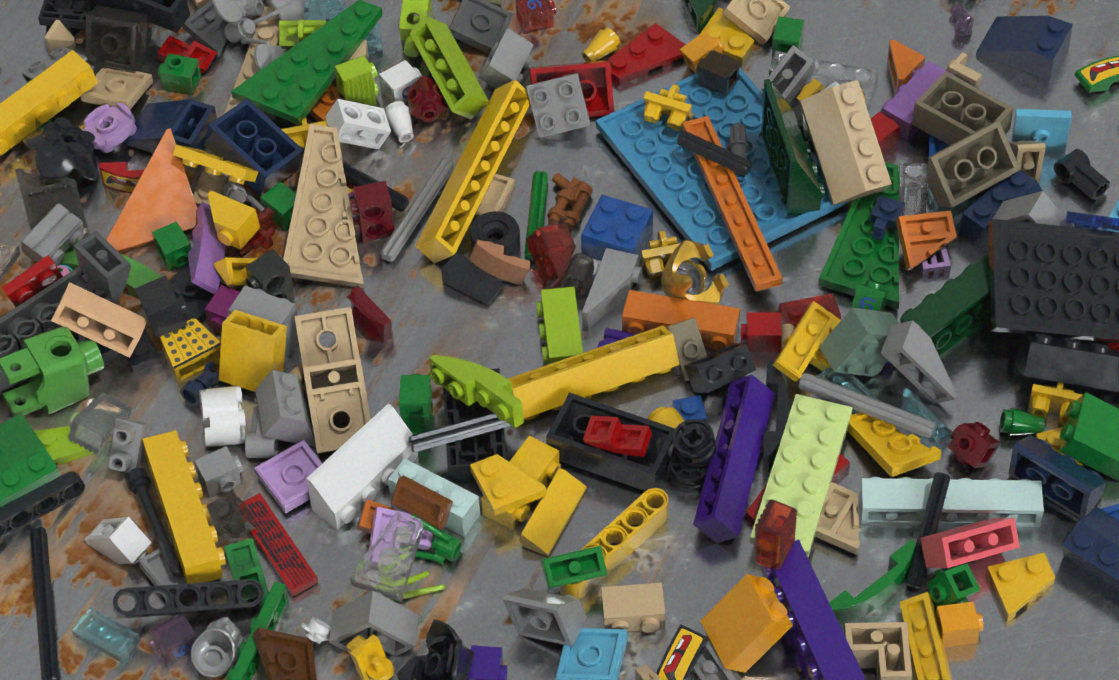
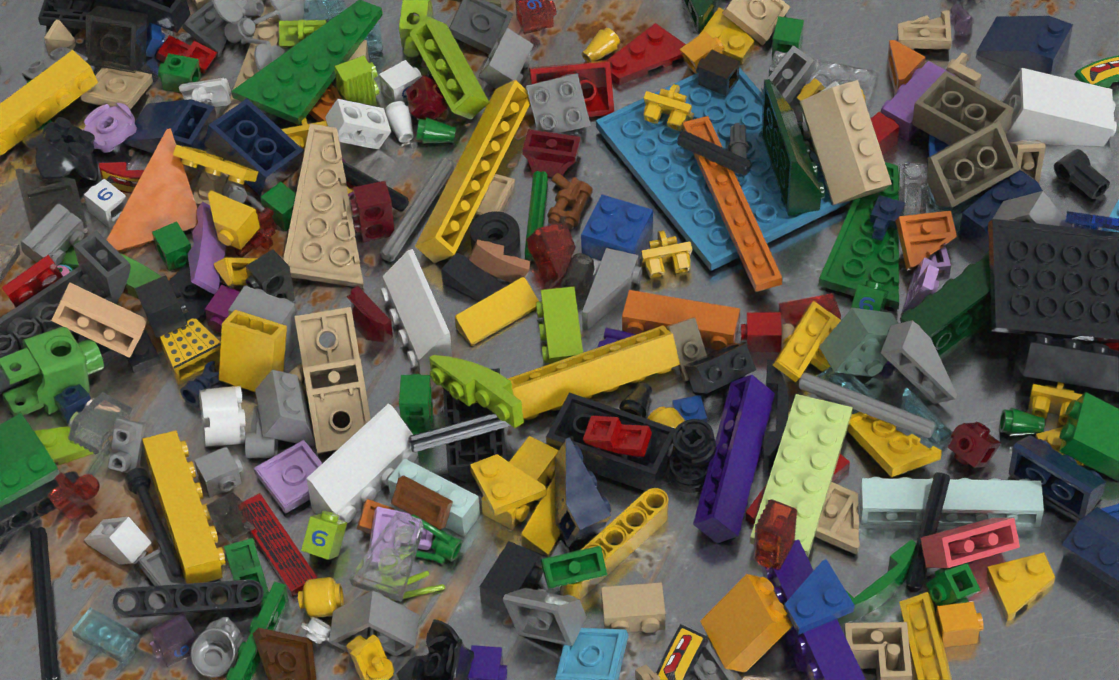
pearl gold piece [661,240,729,305] -> none
medium azure plate [1011,109,1072,154] -> none
none -> clear red hips [47,472,100,522]
none -> dark blue bracket [54,384,95,426]
none -> white brick [84,179,127,229]
none -> blue plate [143,23,165,58]
none -> white hips [179,78,231,107]
none -> yellow head [298,577,344,618]
none -> lime brick [301,511,347,560]
none -> white slope [380,249,452,375]
none -> green cone [416,117,456,144]
none -> yellow slope [455,277,539,346]
none -> black brick [479,541,543,615]
none -> dark red slope [522,129,581,178]
none -> dark blue slope [555,437,611,548]
none -> black cone [619,382,652,418]
none -> blue wing [784,559,855,635]
none -> tan wing [897,10,952,50]
none -> lavender plate [901,257,939,315]
none -> white slope [1001,68,1117,147]

